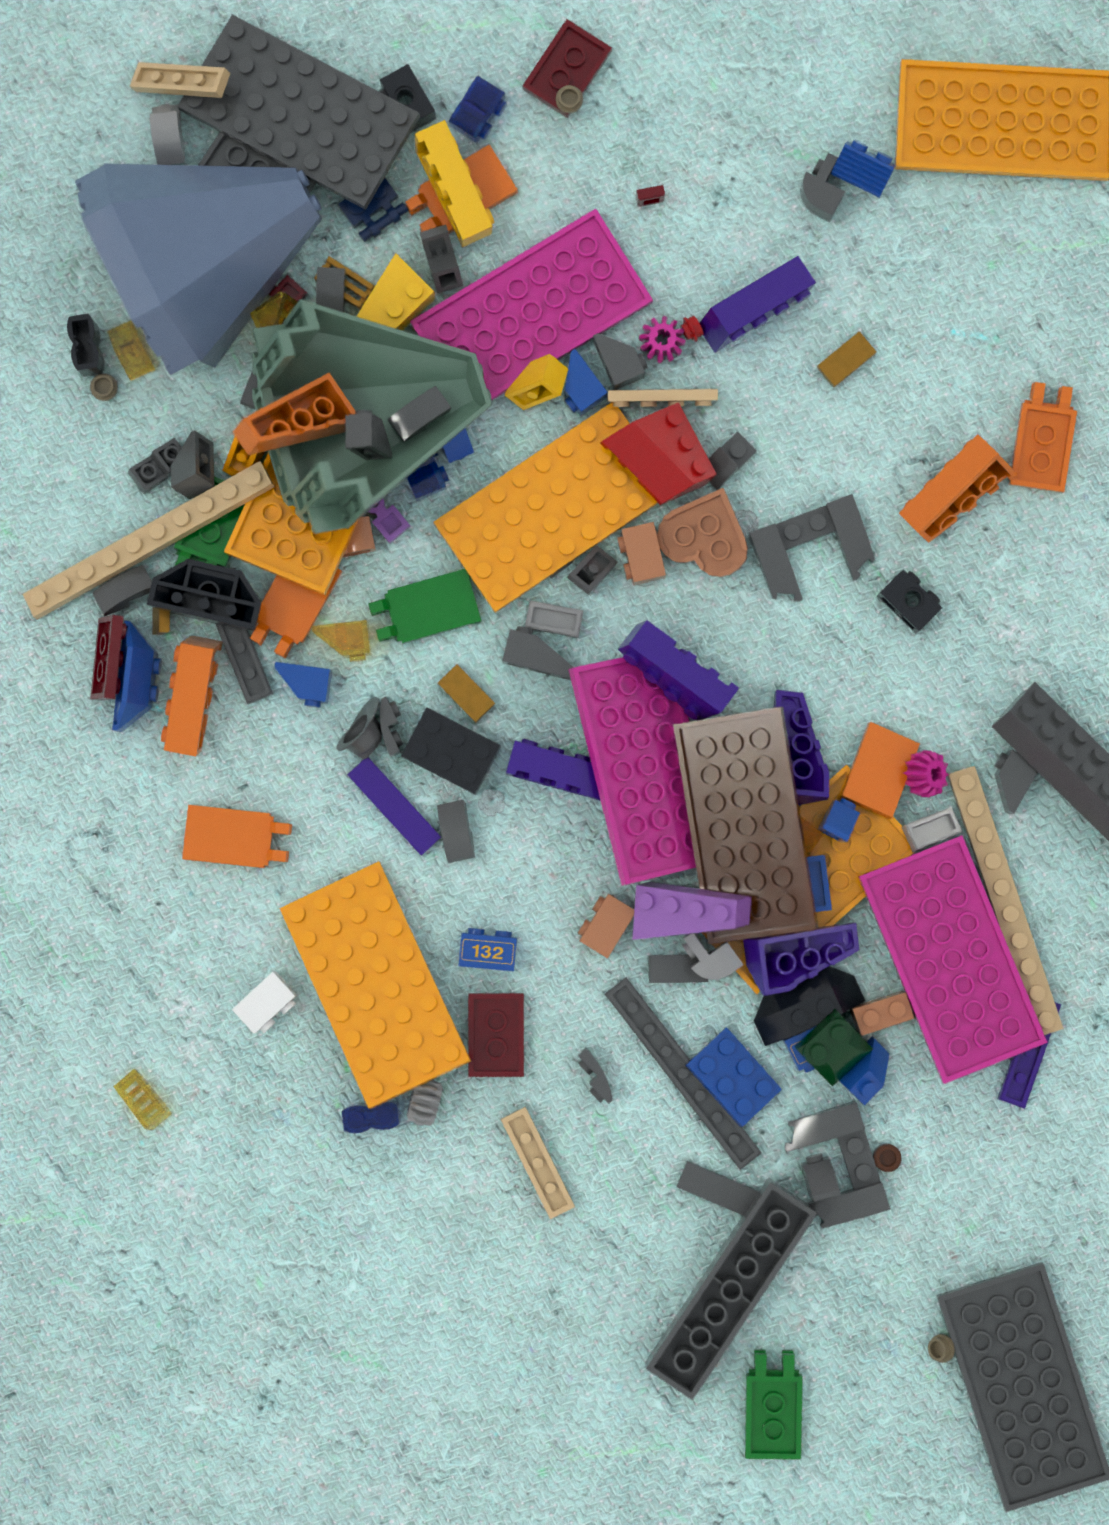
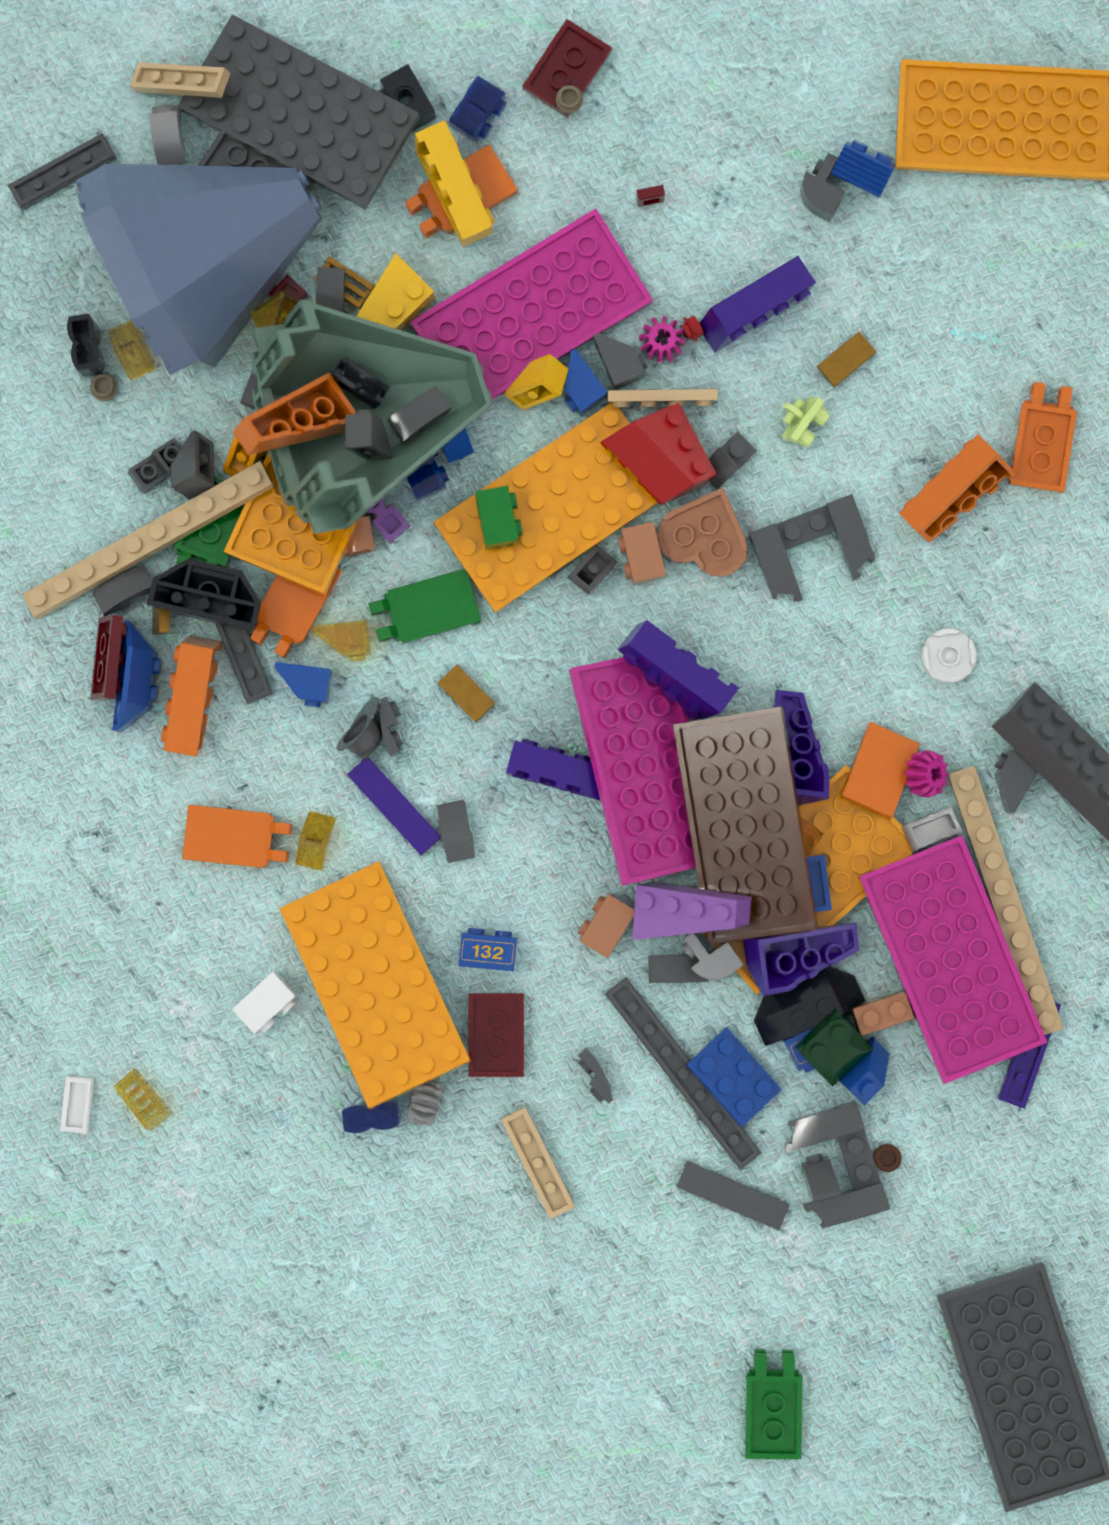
dark blue plate [338,178,409,242] -> none
black brick [401,707,501,795] -> none
dark grey brick [420,225,463,294] -> none
dark grey slope [502,626,574,680] -> none
light grey tile [525,601,584,638] -> none
dark grey brick [645,1177,817,1401] -> none
blue slope [817,798,860,843] -> none
black brick [877,570,942,634] -> none
dark tan plate [928,1334,955,1363] -> none
none -> dark grey tile [8,133,117,211]
none -> white tile [60,1075,95,1134]
none -> clear yellow slope [295,811,336,871]
none -> black hinge [331,356,390,409]
none -> green brick [475,486,523,550]
none -> yellowish green hips [781,397,830,447]
none -> white tile [921,628,977,683]

